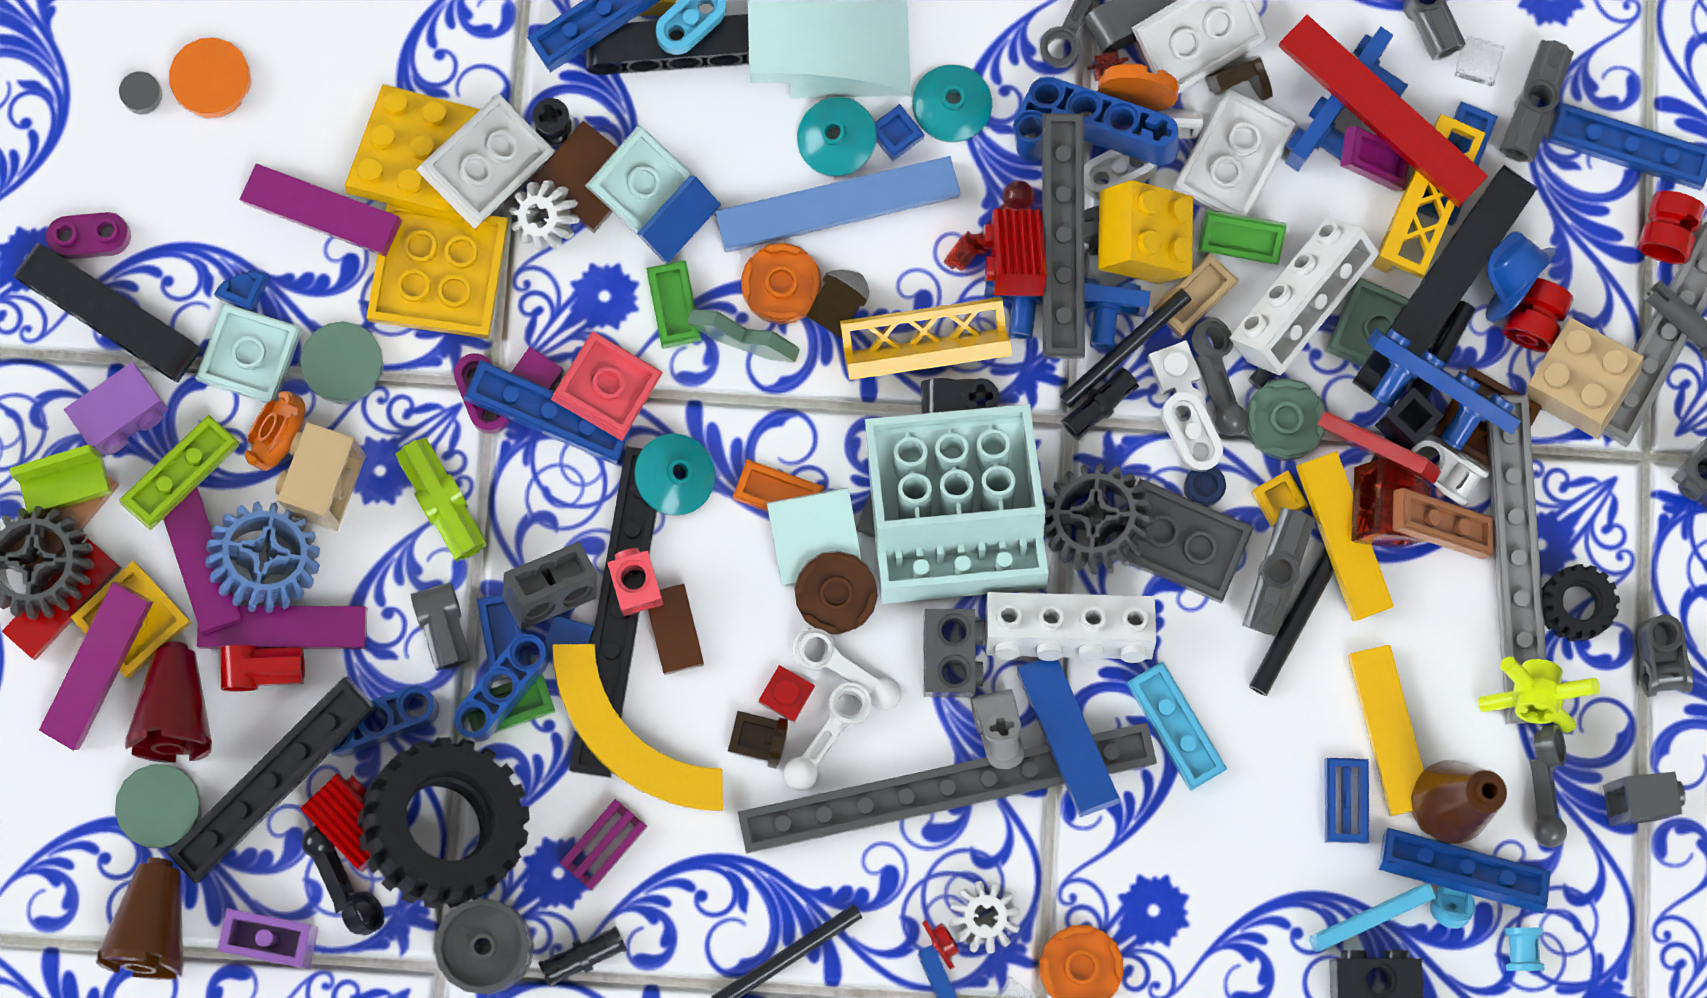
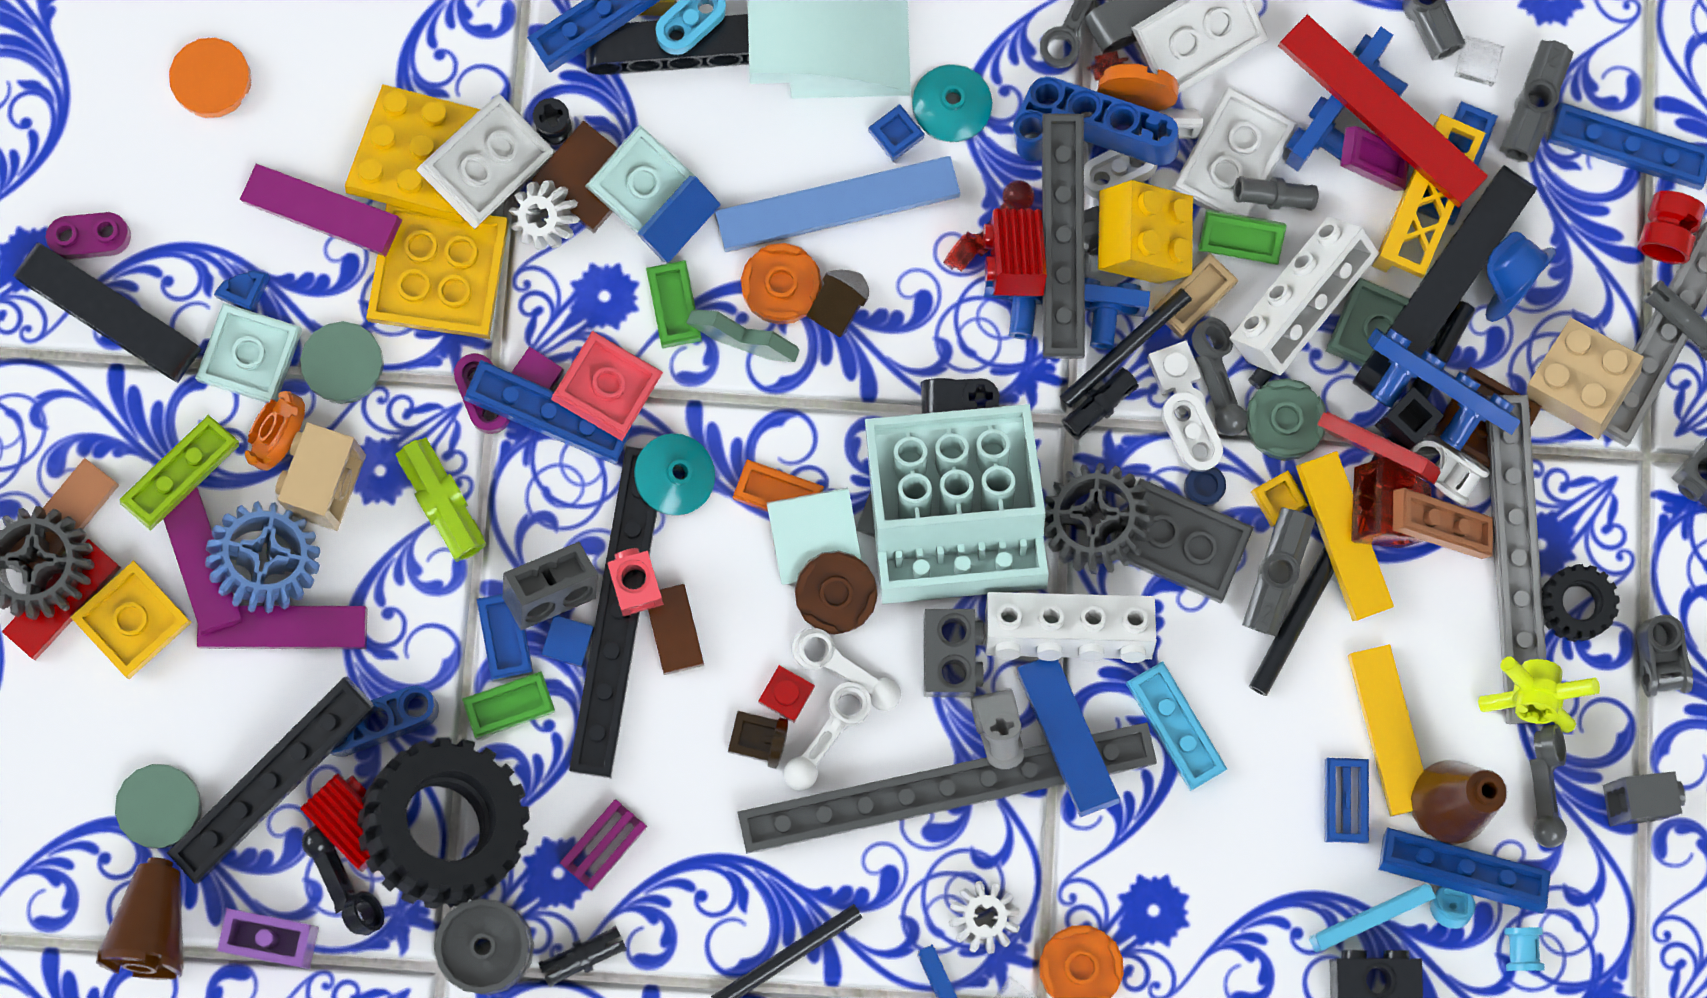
lime panel [9,445,112,516] -> none
magenta tile [38,582,153,751] -> none
medium lavender brick [63,361,169,456] -> none
dark grey tile [119,71,162,114] -> none
dark red cone [125,642,212,763] -> none
red piece [220,645,305,692] -> none
dark grey piece [410,582,471,671] -> none
blue beam [454,634,549,742] -> none
yellow tile [551,644,723,811] -> none
teal dish [797,97,877,177] -> none
yellow fence [840,297,1012,380] -> none
red plate [922,920,960,969] -> none
dark brown tile [1205,56,1273,101] -> none
red wheel [1502,278,1574,353] -> none
none -> dark grey pin [1233,176,1319,211]

